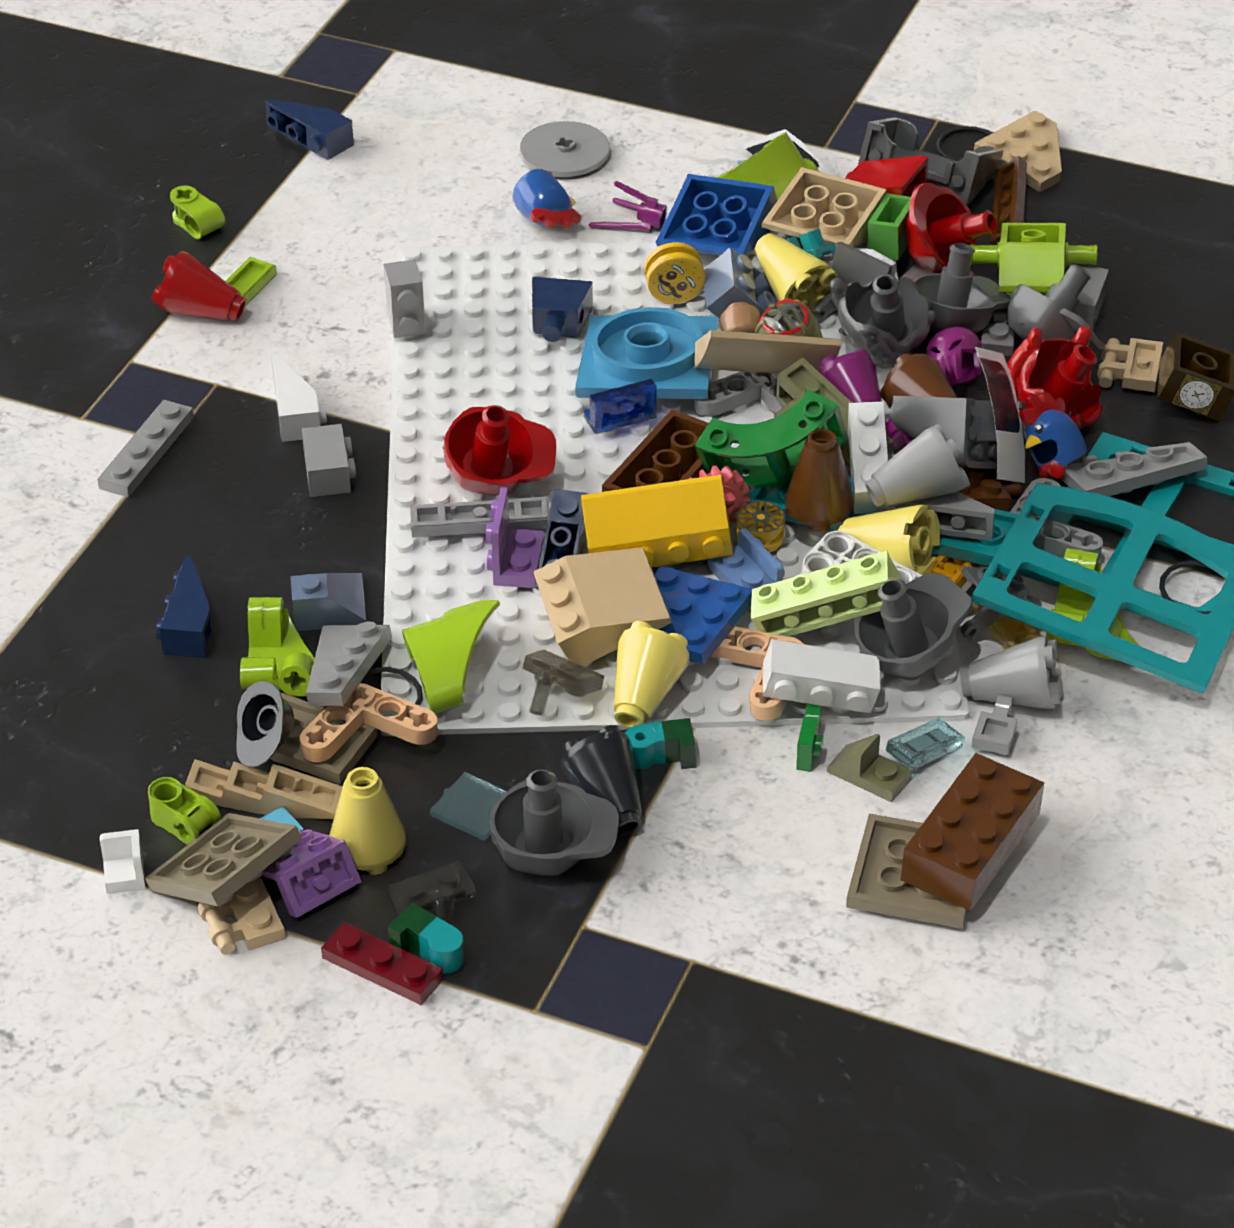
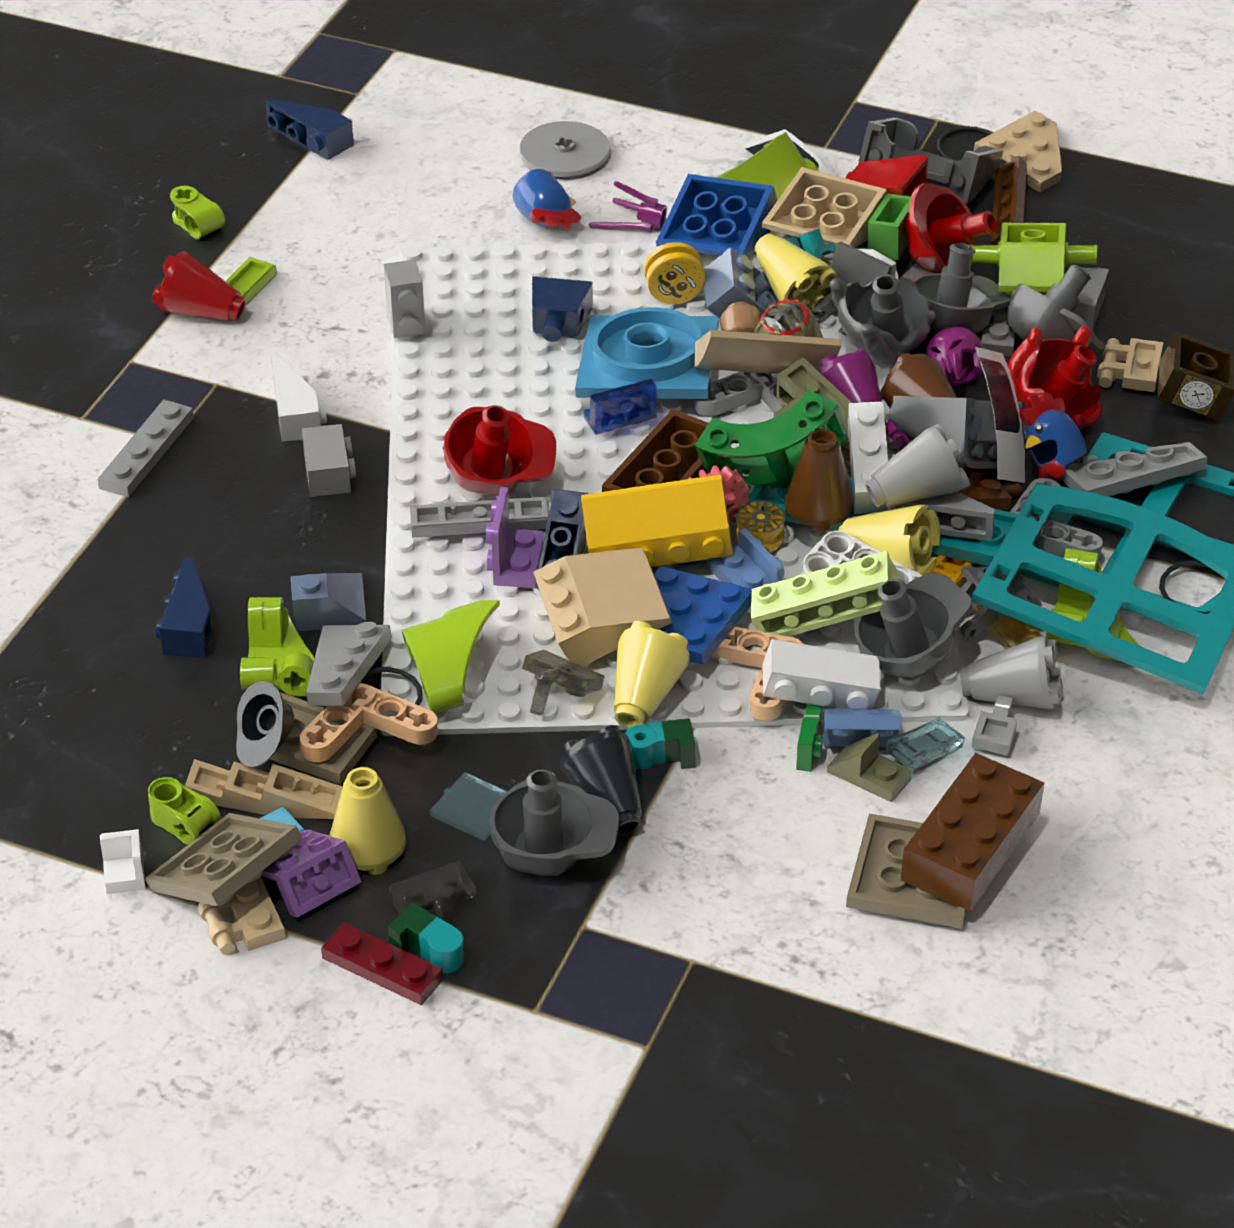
none -> medium blue bracket [824,709,902,747]

